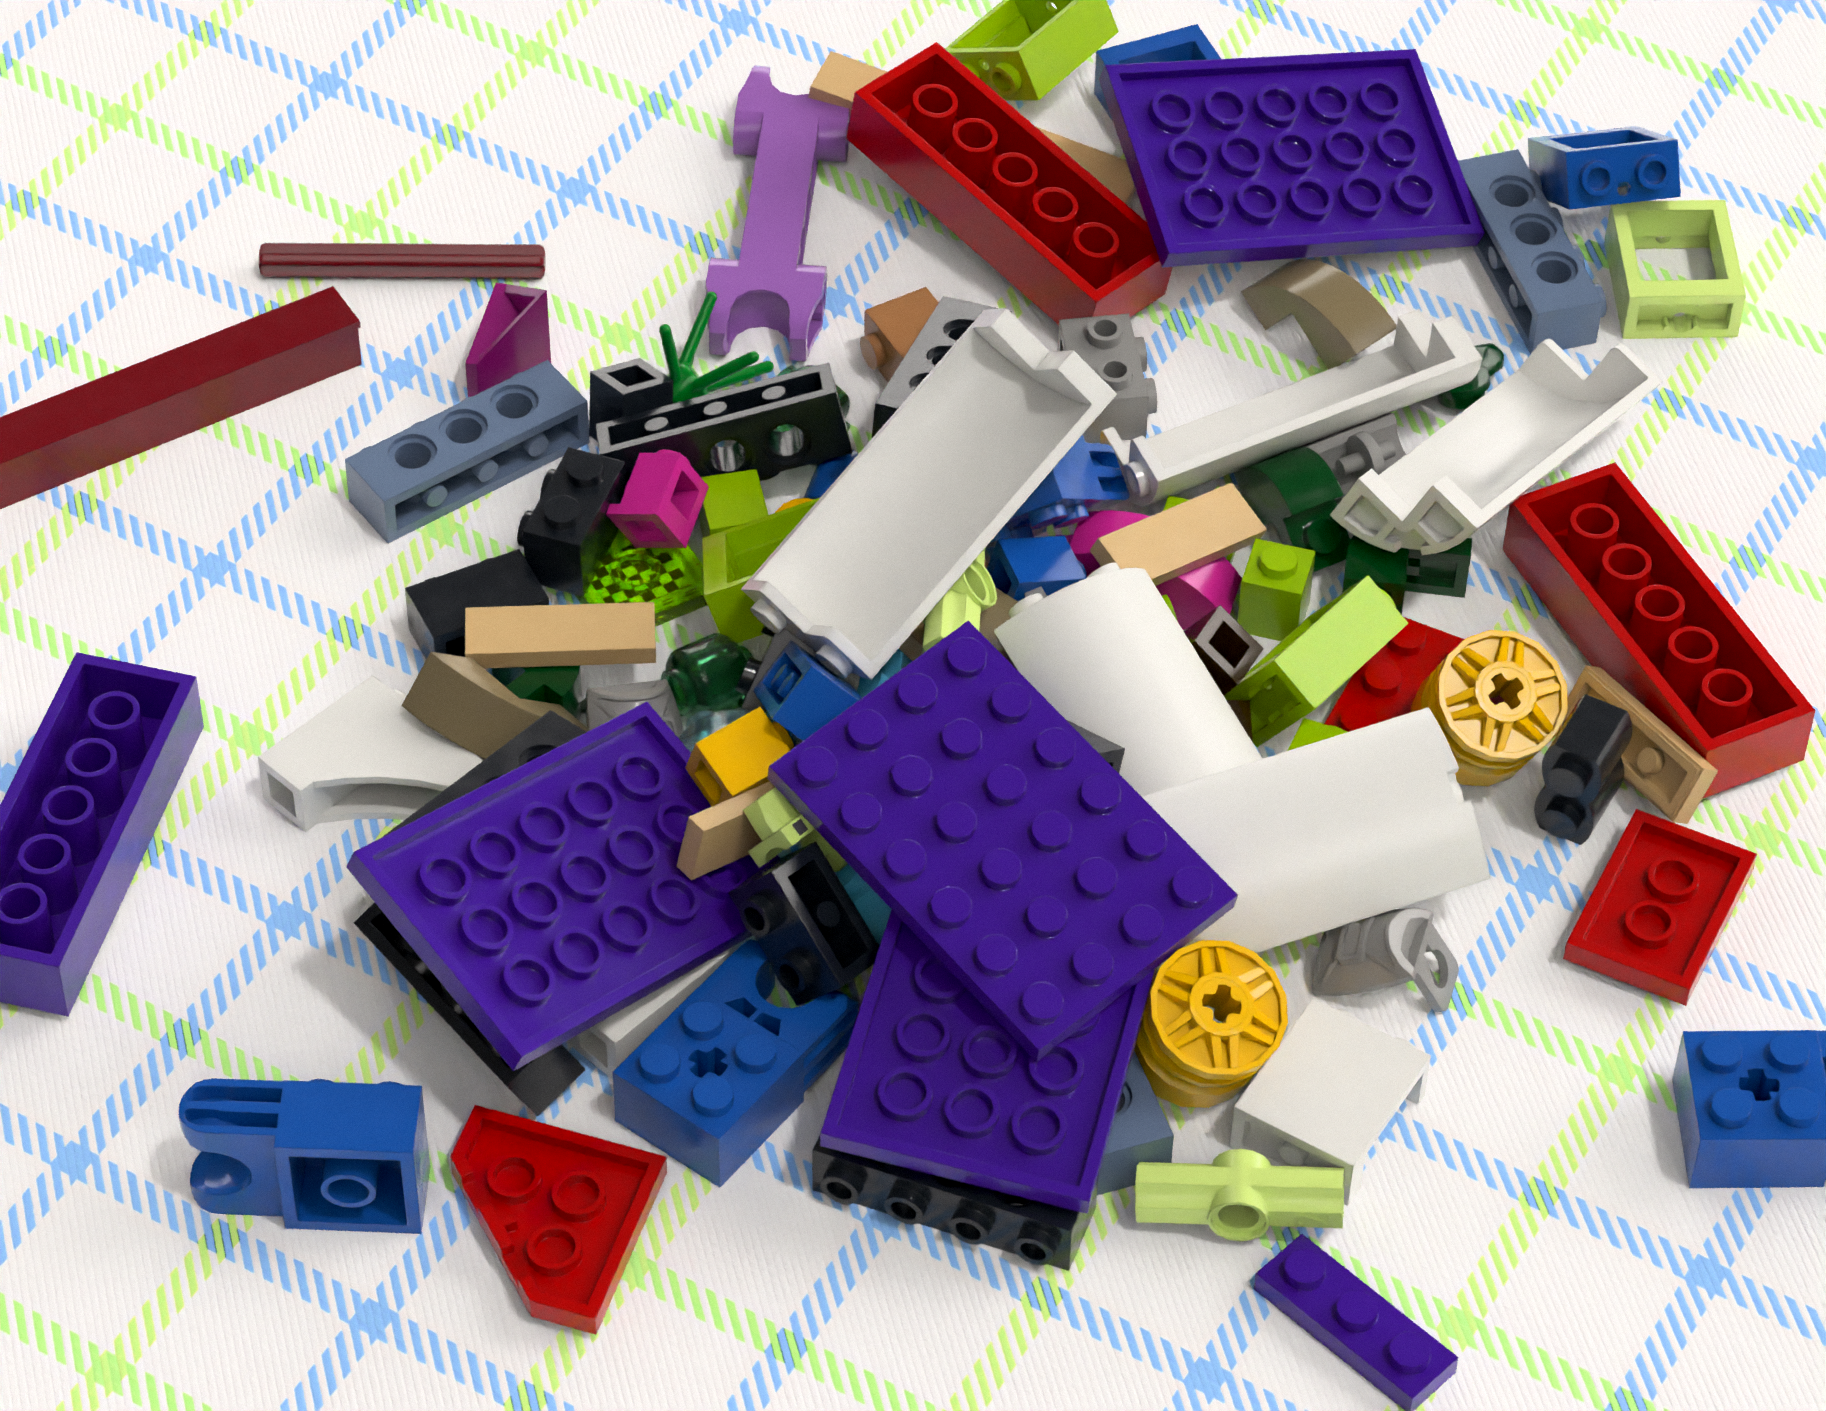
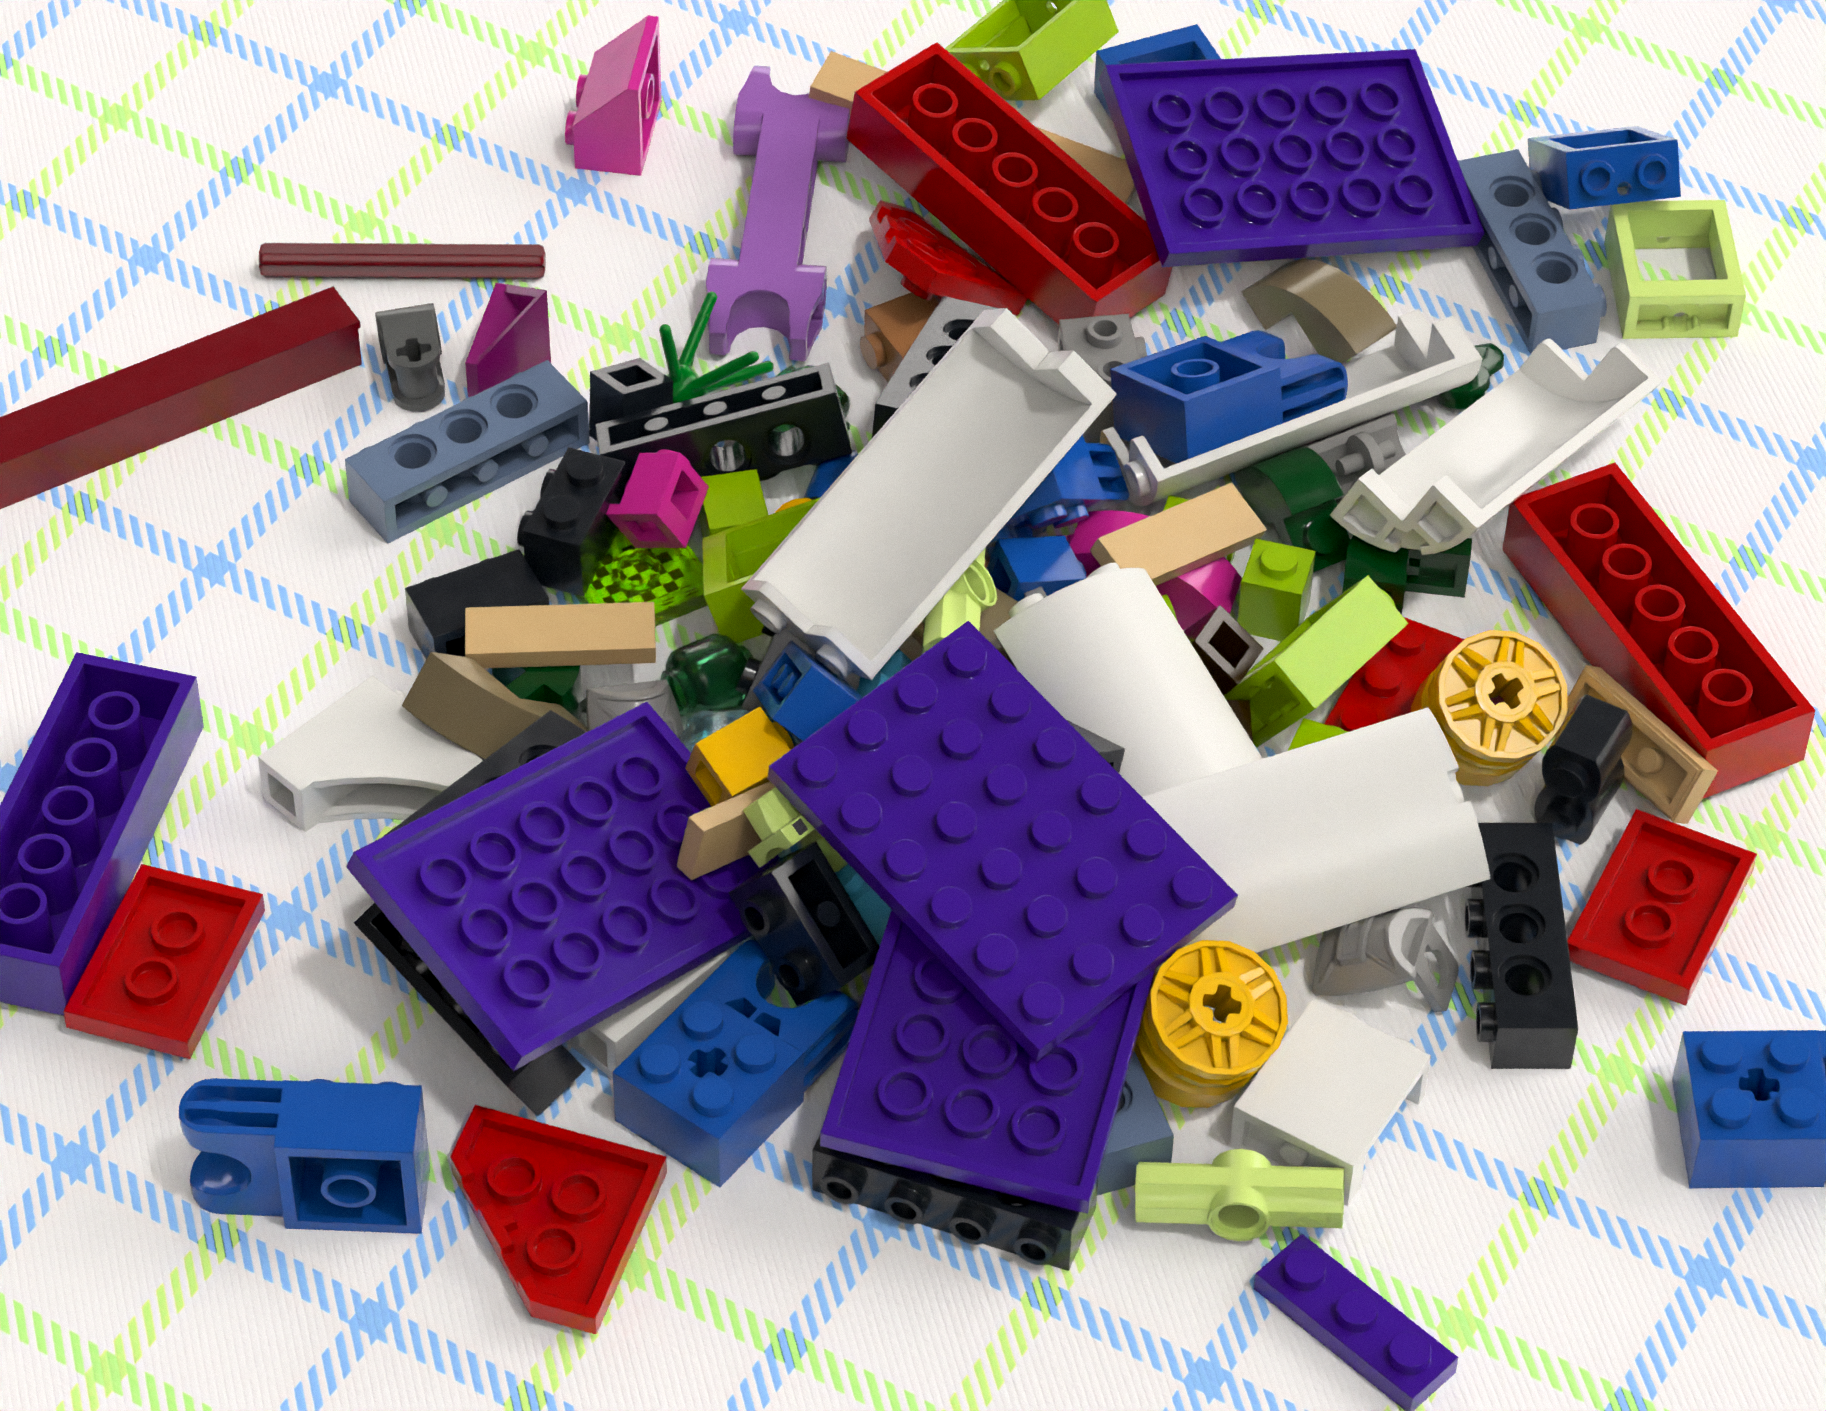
none -> red plate [63,864,265,1059]
none -> dark grey piece [375,303,446,412]
none -> dark pink slope [565,15,662,176]
none -> red plate [869,200,1028,316]
none -> blue brick [1110,330,1348,464]
none -> black brick [1464,823,1579,1069]

